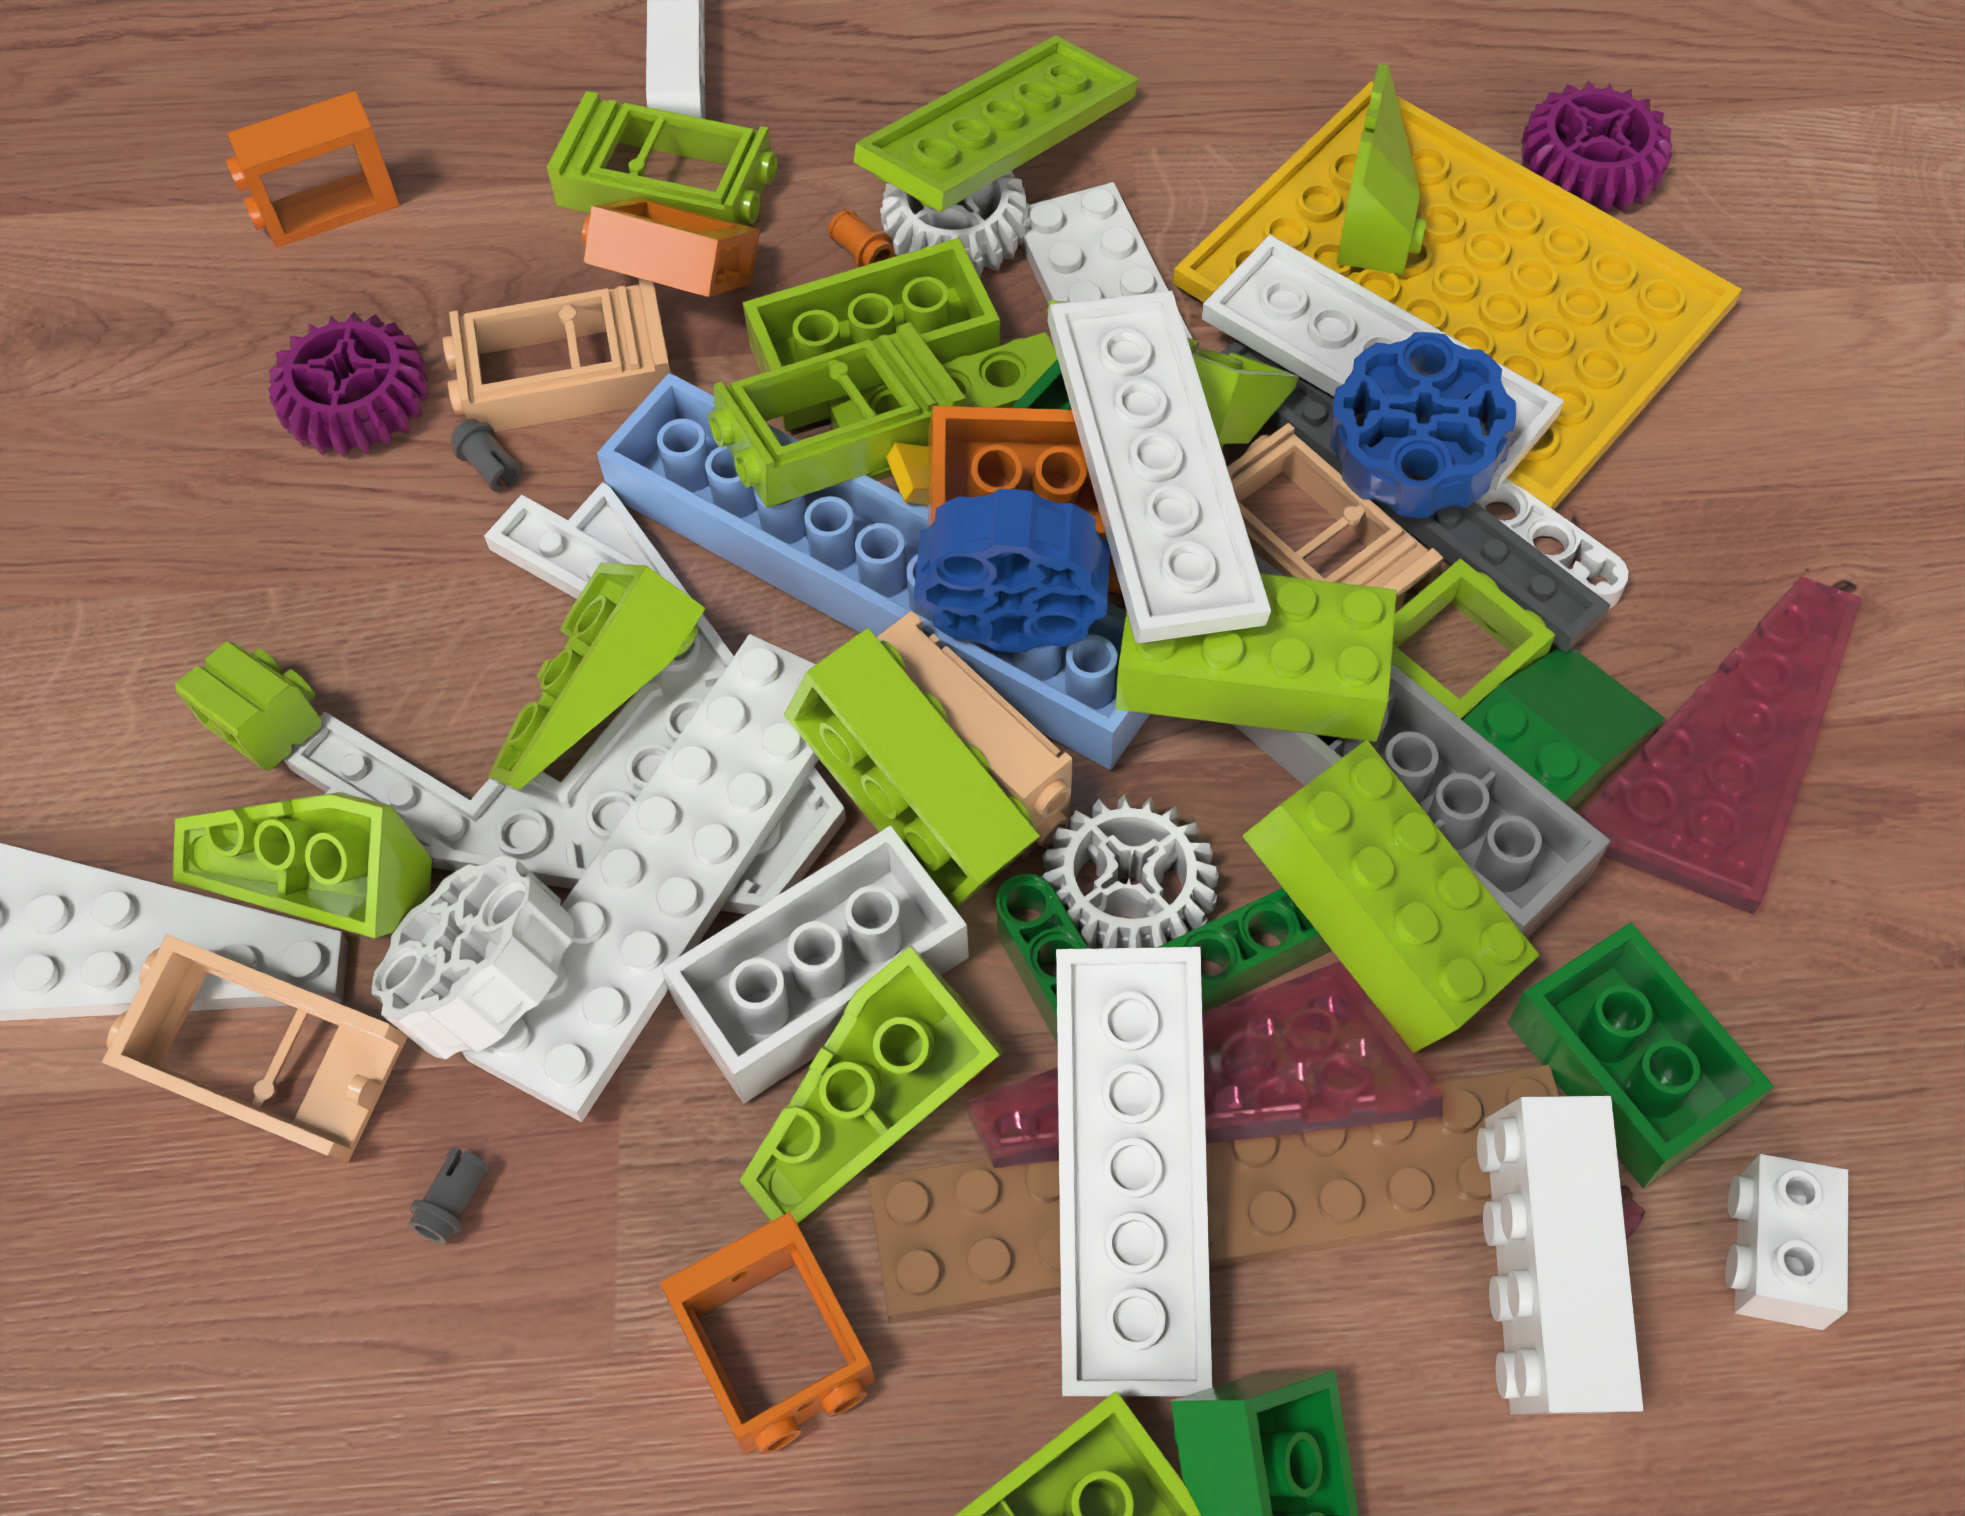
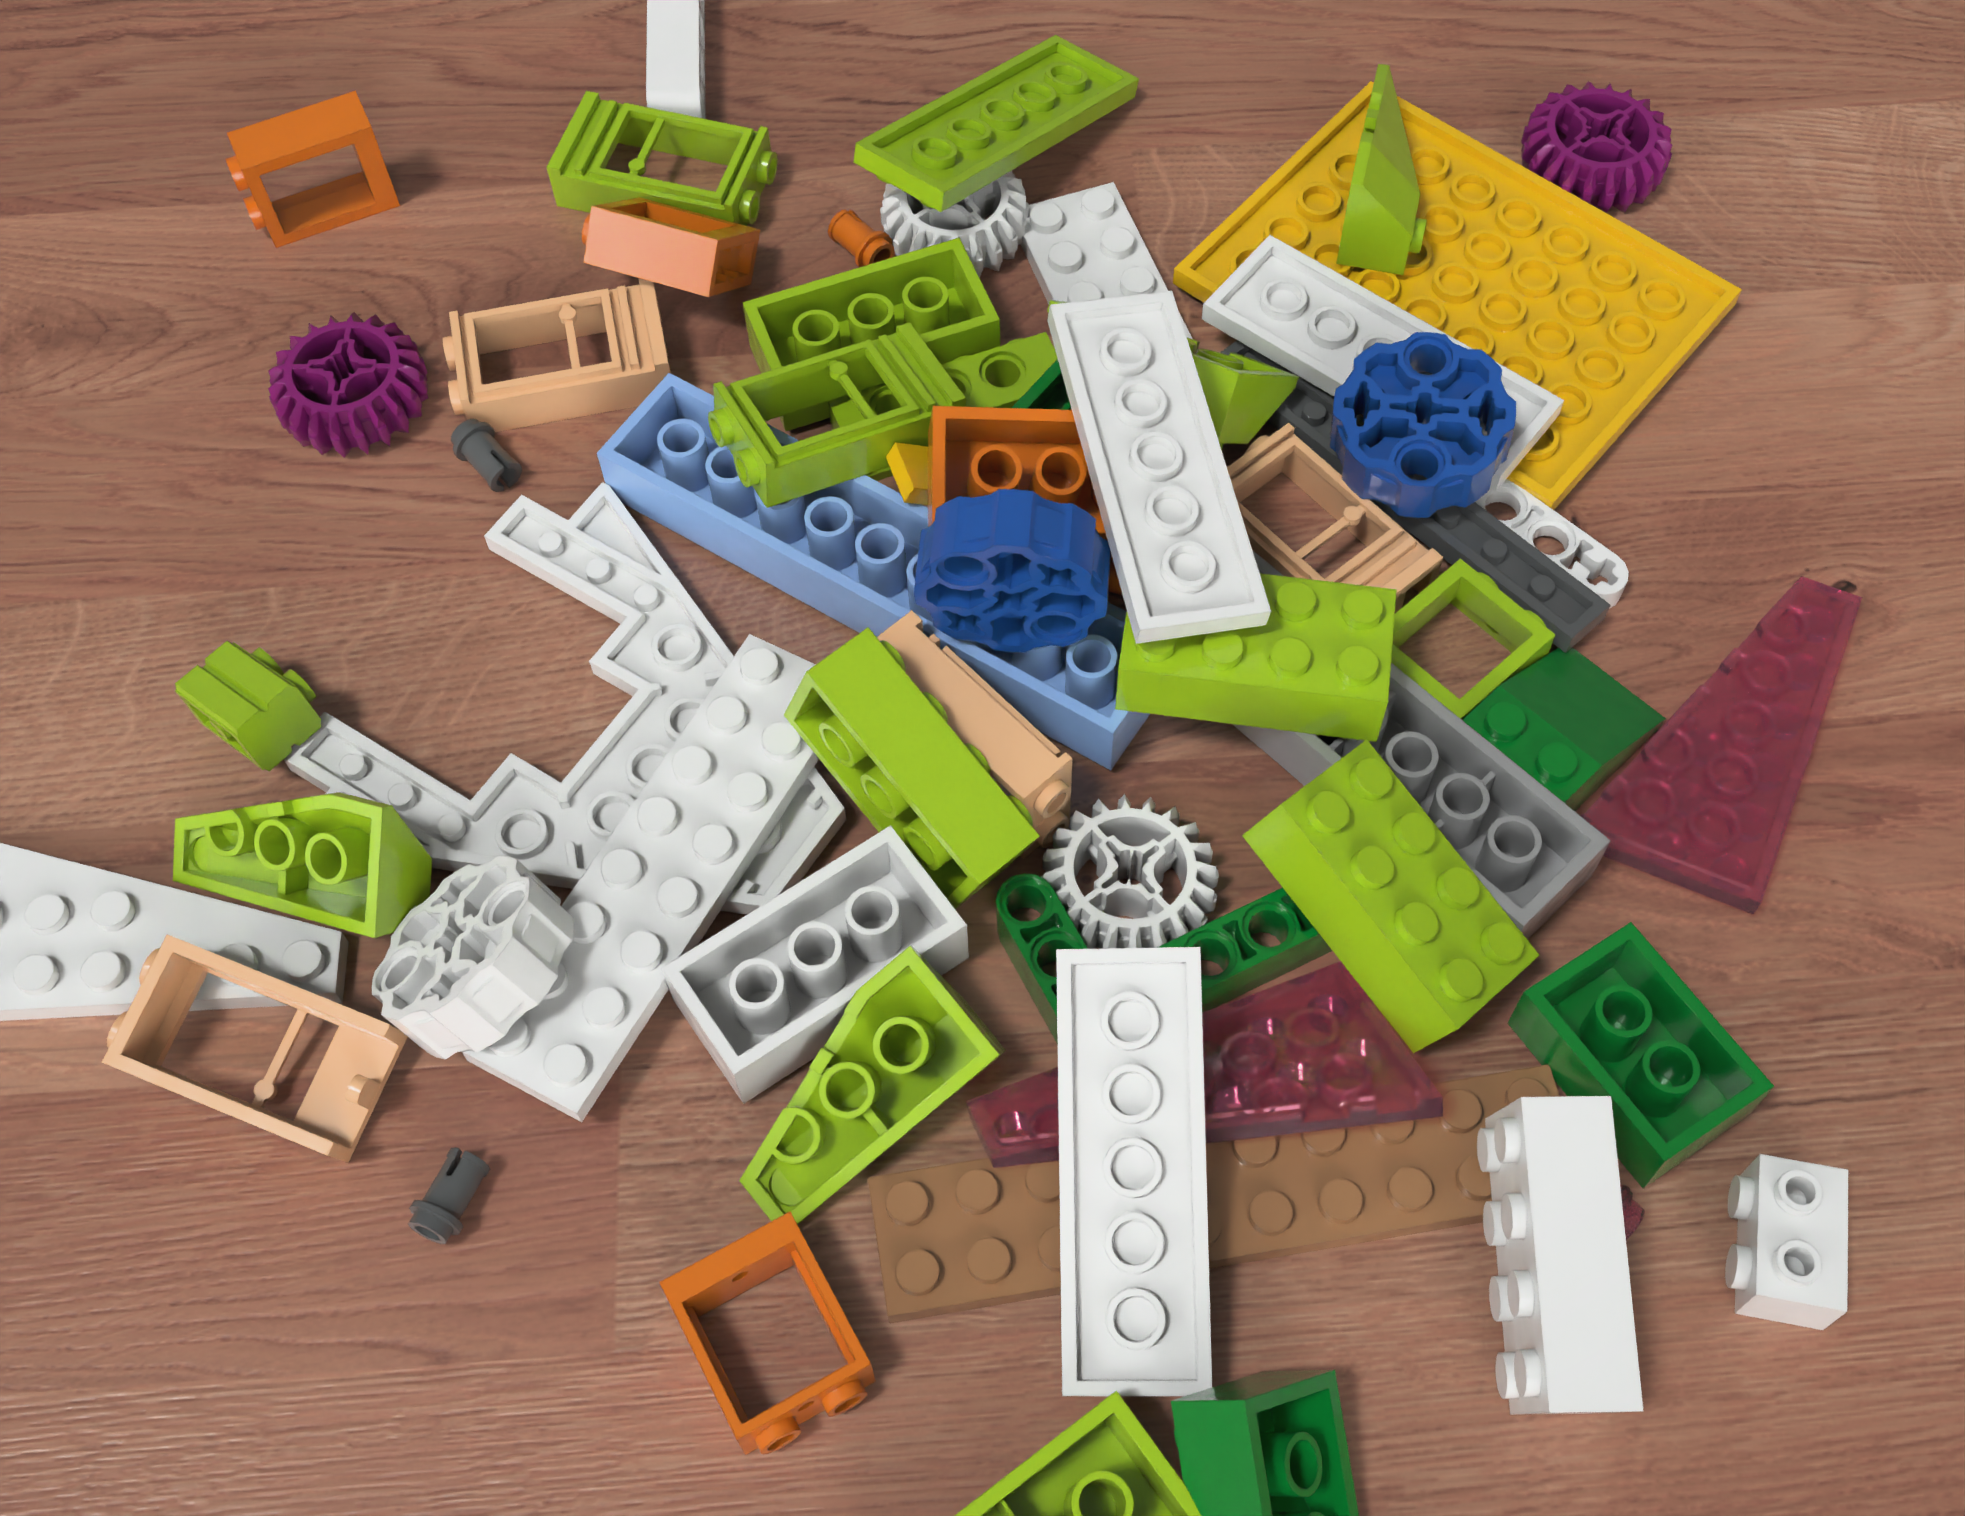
lime wedge [488,562,706,791] -> none

